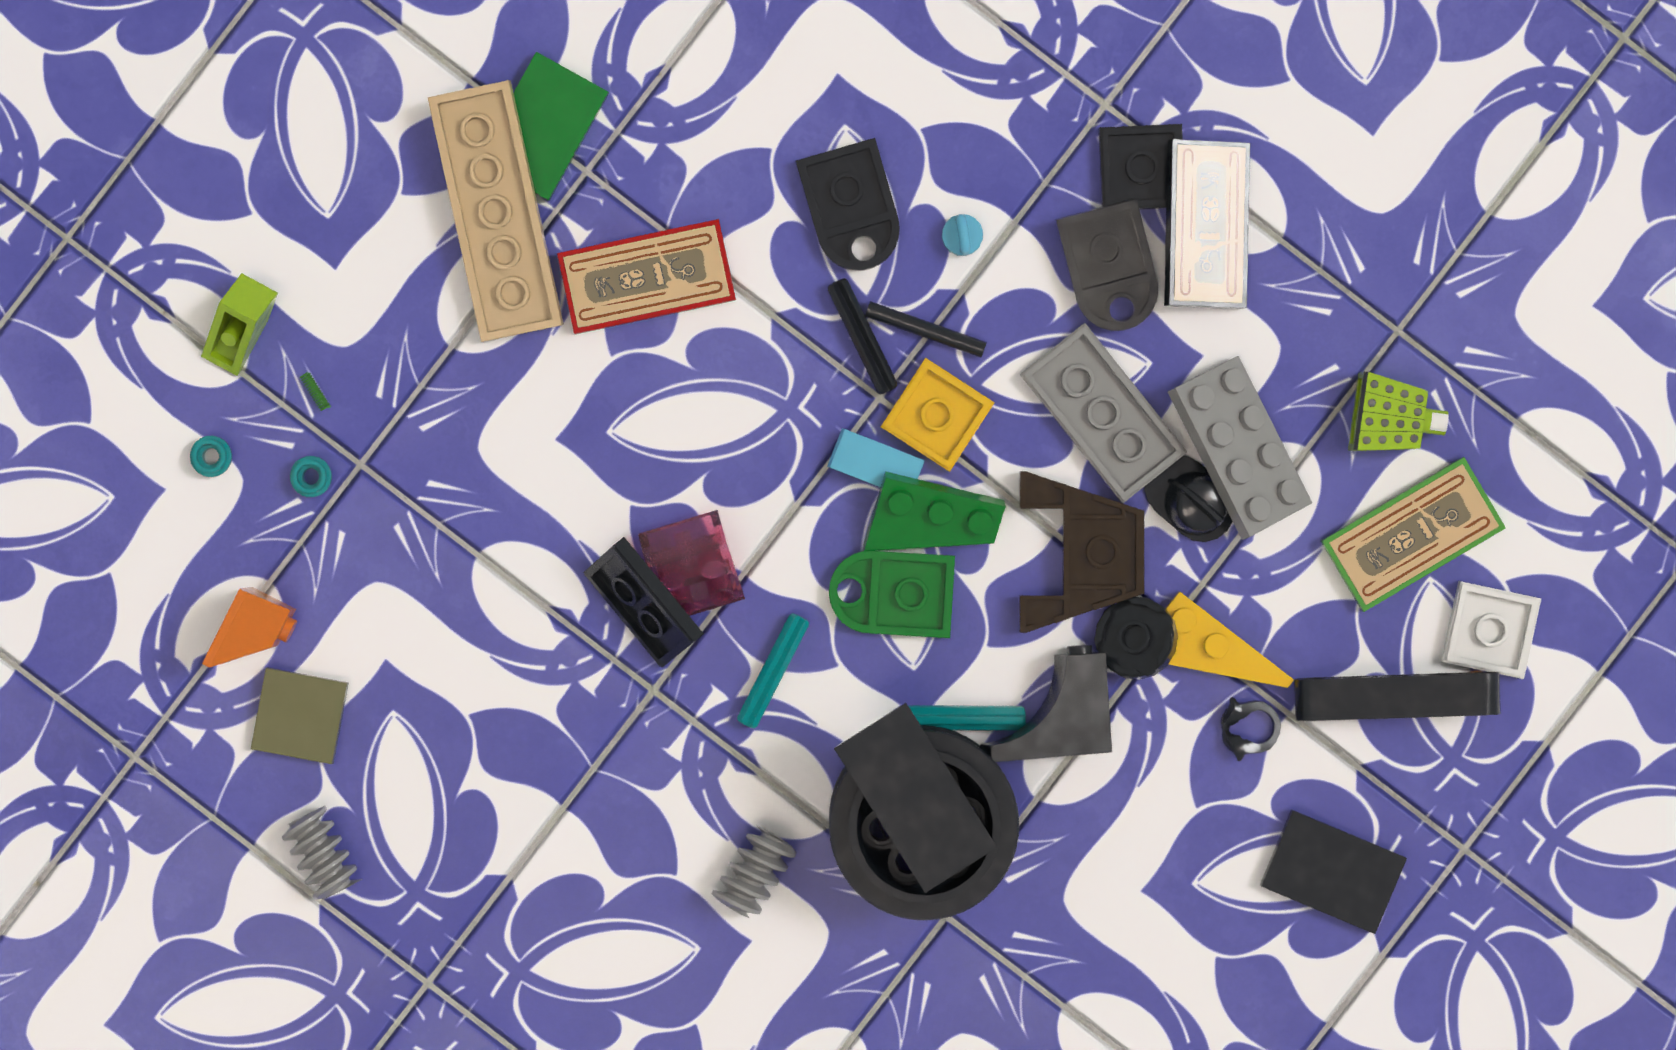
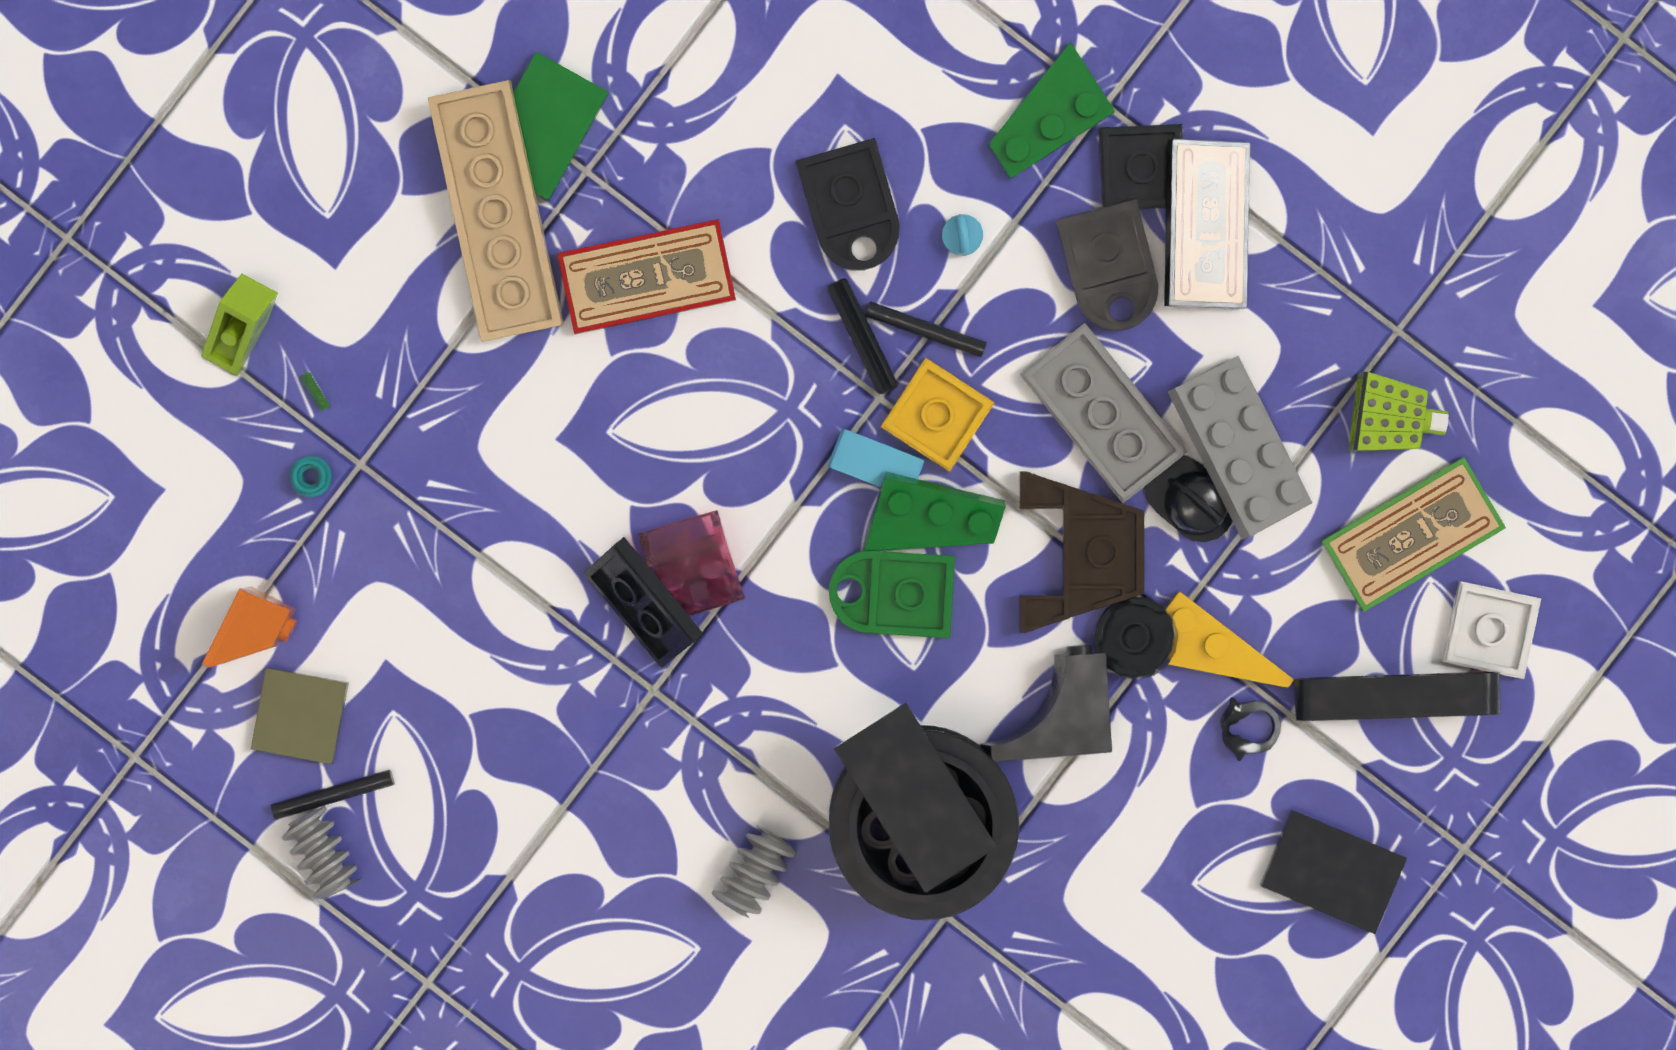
teal plate [190,436,232,477] -> none
teal axle [737,613,809,729] -> none
teal axle [908,705,1026,730] -> none
none -> black bar [271,769,395,820]
none -> green wing [988,42,1115,180]

